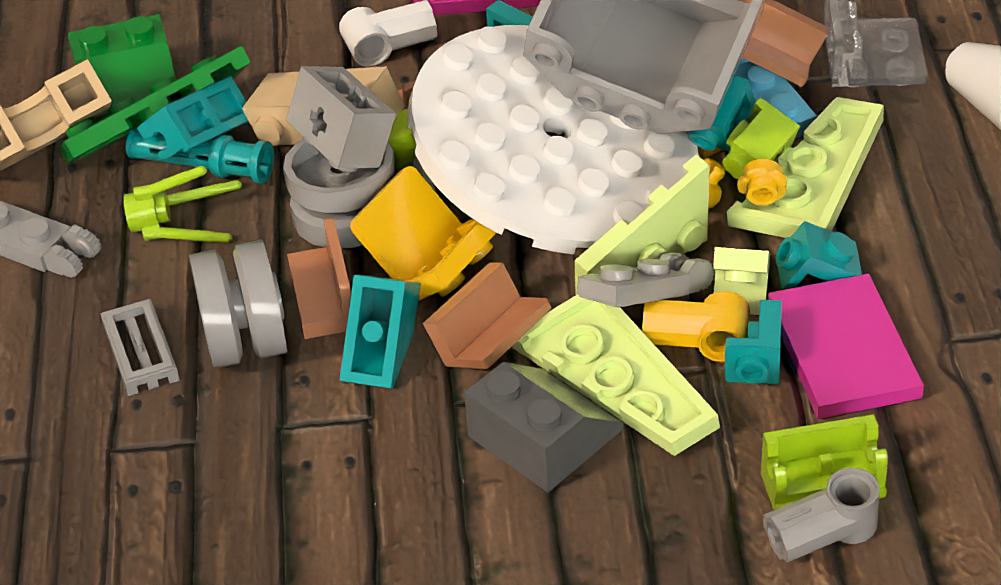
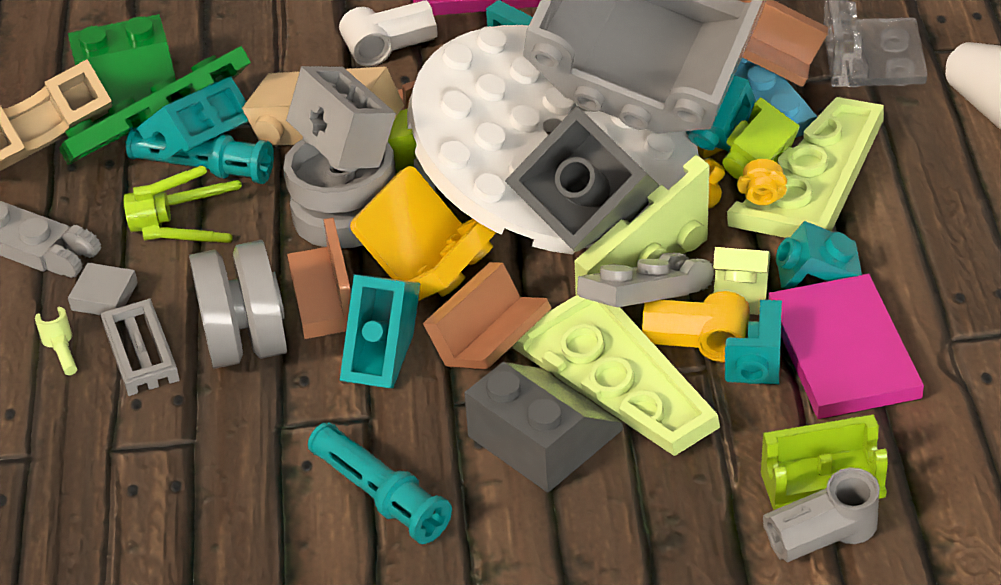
none -> yellowish green hand [35,307,77,375]
none -> light grey tile [68,263,138,315]
none -> teal pin [308,422,452,544]
none -> dark grey slope [505,106,660,252]

